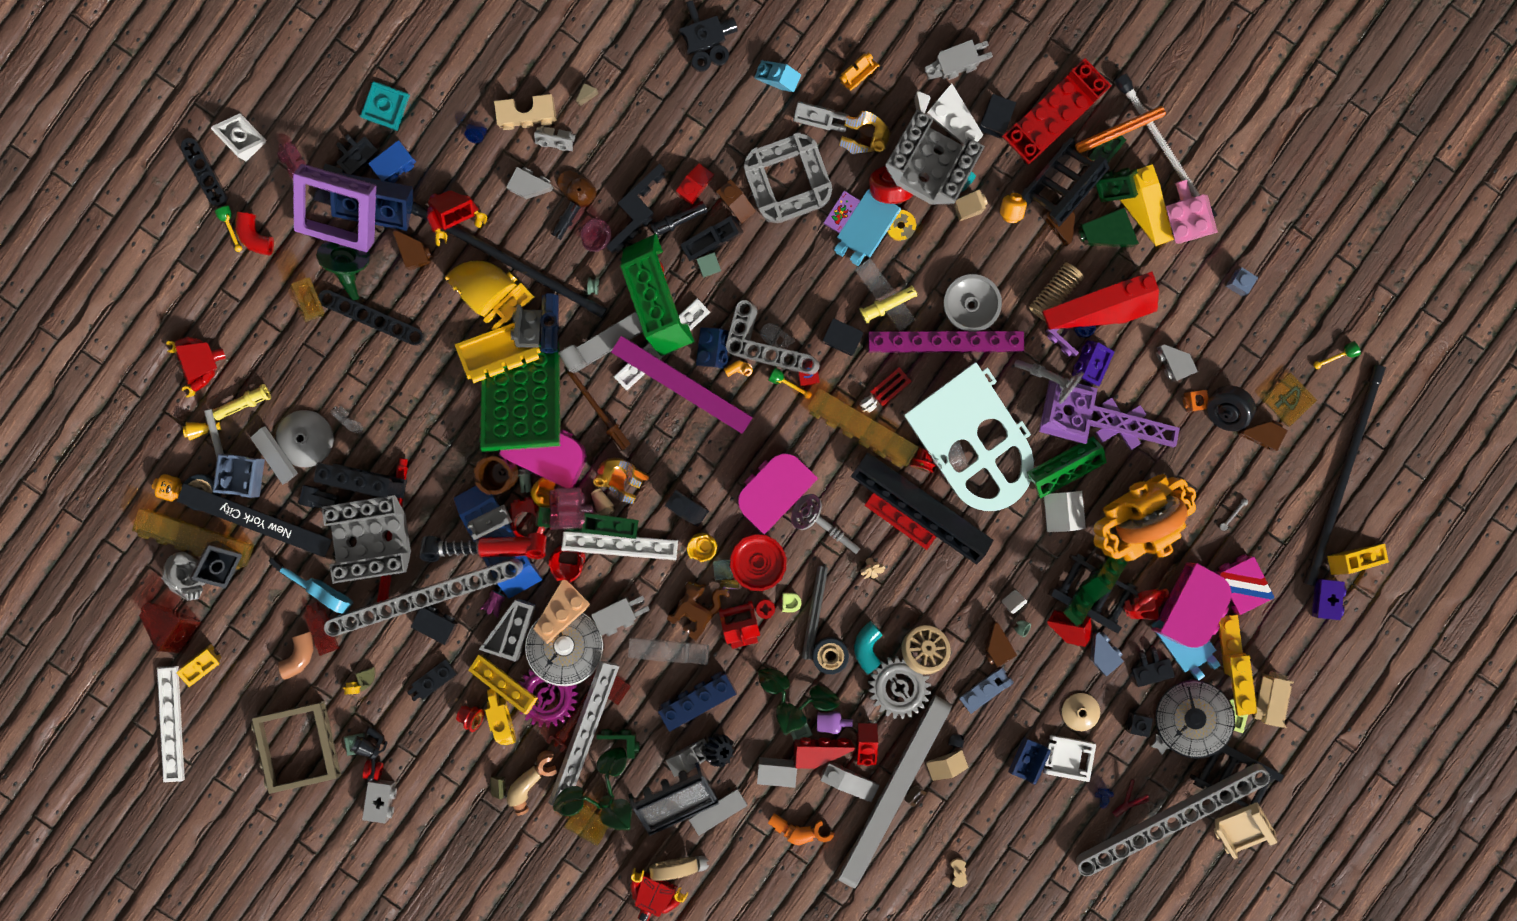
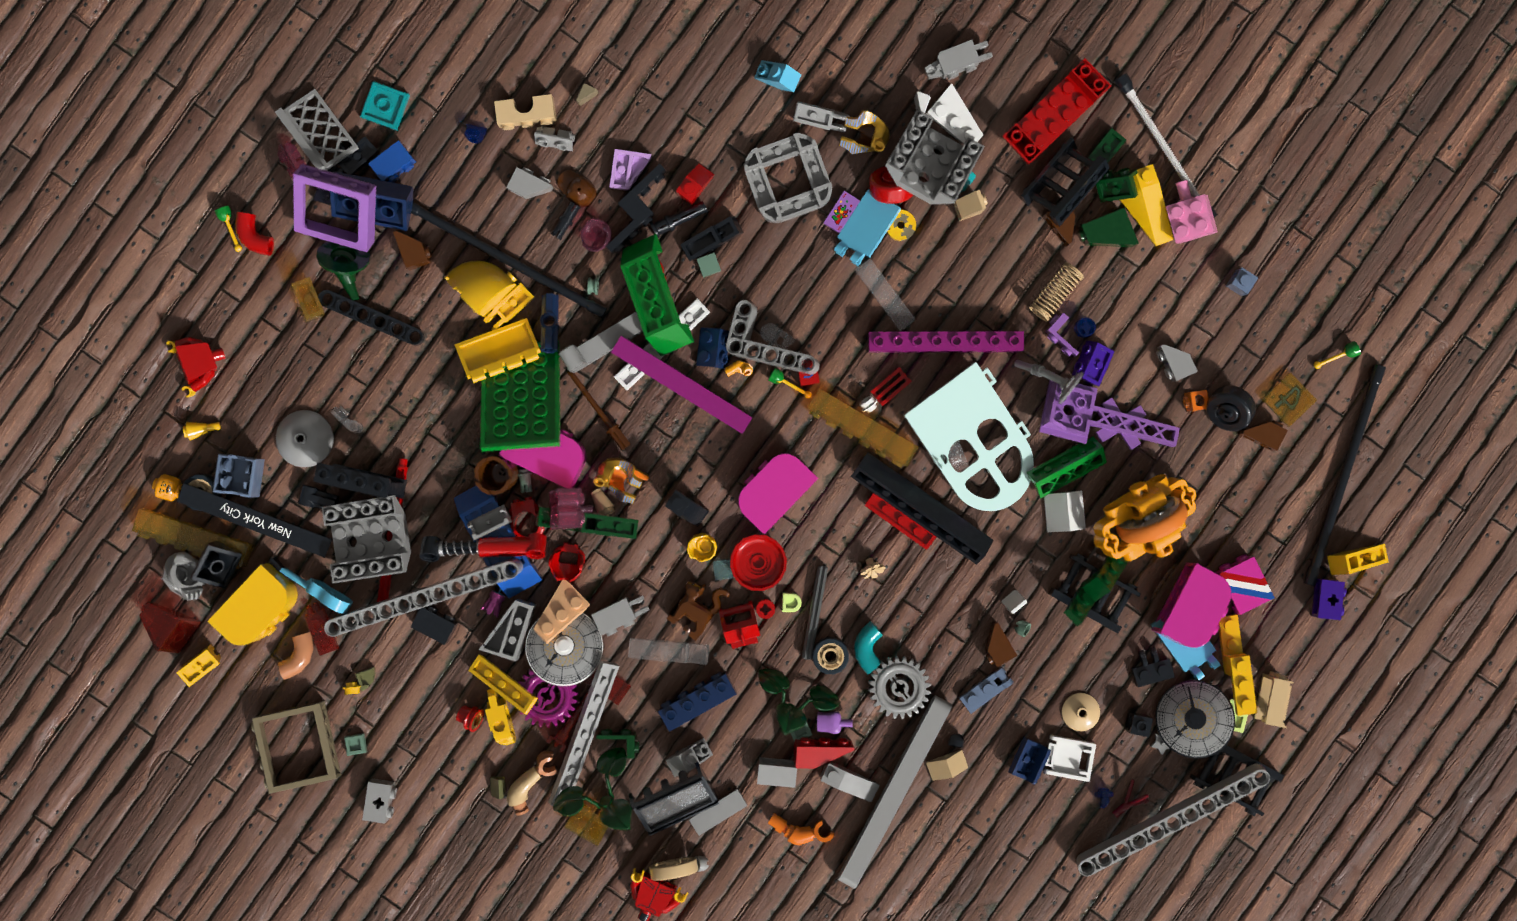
white tile [157,666,185,782] -> none
black beam [181,138,228,207] -> none
light grey bar [204,409,224,458] -> none
white slope [211,113,267,161] -> none
light yellow pin [212,384,271,421] -> none
light grey tile [250,426,298,485] -> none
black piece [350,726,388,781] -> none
red wheel [363,760,383,781] -> none
black hinge [407,659,458,701] -> none
red torso [427,190,487,246] -> none
dark grey bracket [511,305,542,348] -> none
yellow hair [531,477,559,508] -> none
white tile [561,531,678,560] -> none
black piece [678,0,738,72] -> none
black gear [702,734,736,767] -> none
reddish brown slope [716,179,756,224] -> none
clear yellow tile [720,580,739,589] -> none
light grey dish [791,494,861,554] -> none
black piece [822,318,863,356] -> none
light orange hinge [839,52,880,91] -> none
red slope [857,723,878,766] -> none
light yellow pin [859,285,917,324] -> none
tan wheel [902,625,951,675] -> none
dark brown plate [904,785,927,807] -> none
red piece [909,448,935,473] -> none
light grey dish [944,274,1002,332] -> none
tan piece [950,858,968,888] -> none
black piece [979,94,1017,139] -> none
light orange head [1000,193,1027,223] -> none
red wedge [1042,271,1159,330] -> none
red slope [1047,610,1092,647] -> none
orange axle [1075,106,1166,153] -> none
sand blue slope [1090,630,1124,676] -> none
red piece [1123,589,1170,620] -> none
tan panel [1214,802,1277,859] -> none
light grey hinge [1219,498,1248,531] -> none
none -> yellow brick [207,563,298,645]
none -> light grey fence [275,89,359,171]
none -> lavender wing [609,149,652,191]

